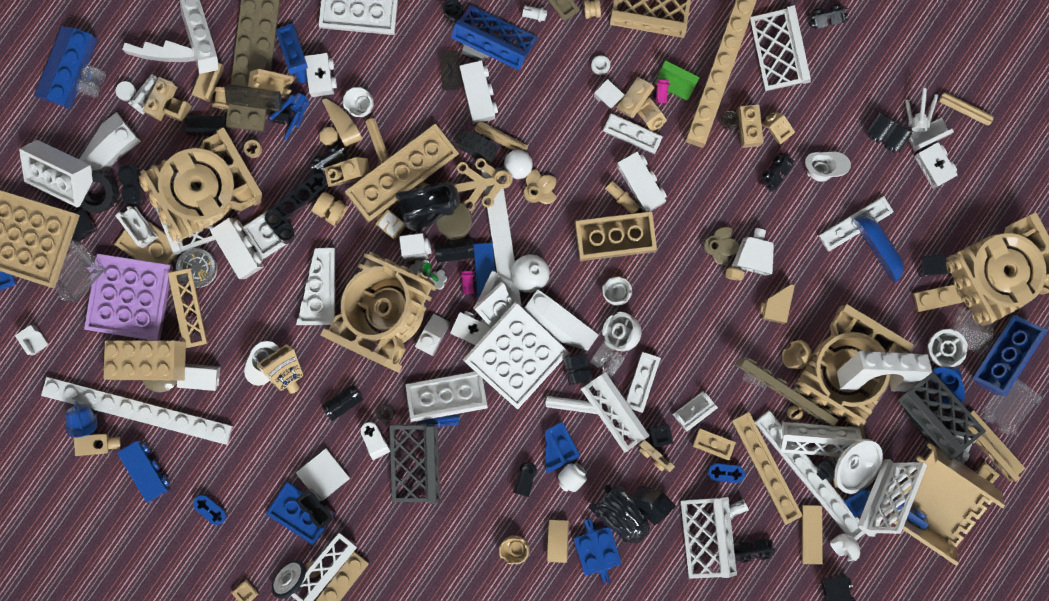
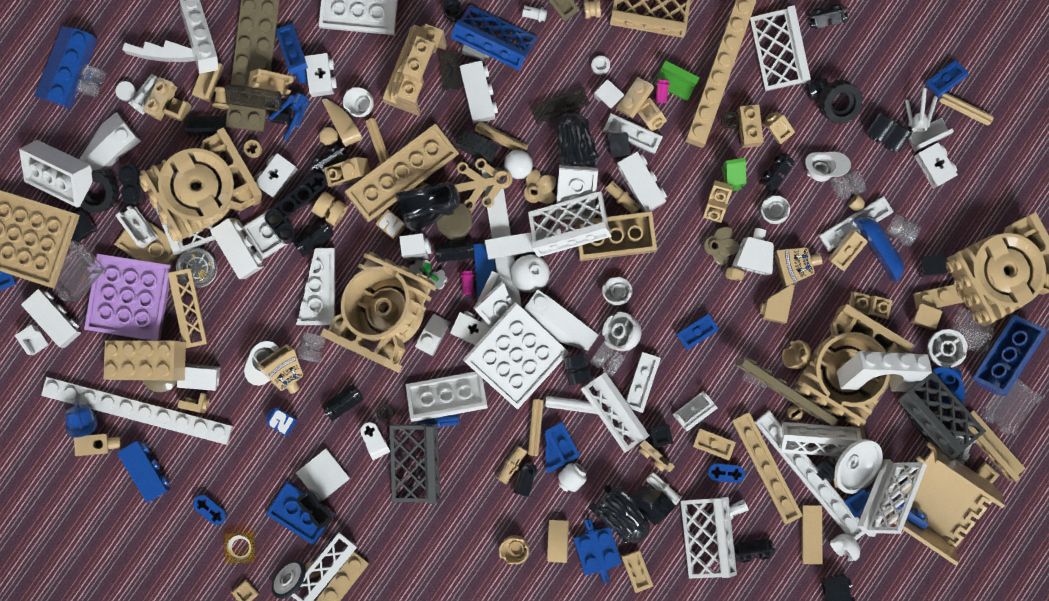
none -> white brick [21,289,82,348]
none -> tan bracket [177,393,210,413]
none -> clear yellow piece [224,532,255,563]
none -> white brick [255,153,298,200]
none -> brick [266,408,298,436]
none -> black hinge [293,220,334,257]
none -> clear wheel [296,331,327,364]
none -> tan panel [383,24,447,116]
none -> white slope [485,229,561,260]
none -> tan pin [496,445,527,484]
none -> white fence [528,191,612,257]
none -> tan axle [528,399,543,456]
none -> clear smoke tile [530,87,590,125]
none -> black hair [554,111,599,168]
none -> white tile [555,165,598,220]
none -> black panel [607,132,631,158]
none -> tan plate [621,549,653,593]
none -> white axle [647,473,682,505]
none -> blue plate [676,314,719,351]
none -> tan slope [703,180,733,223]
none -> bright green slope [721,158,746,191]
none -> white hair [761,195,790,224]
none -> tan torso [774,248,823,288]
none -> black wheel [806,78,828,100]
none -> black tyre [818,79,863,124]
none -> tan plate [828,229,868,271]
none -> clear wheel [831,169,866,202]
none -> tan hinge [848,194,865,211]
none -> tan slope [849,292,892,319]
none -> clear wheel [885,213,922,247]
none -> tan panel [910,304,943,330]
none -> blue plate [926,60,968,98]

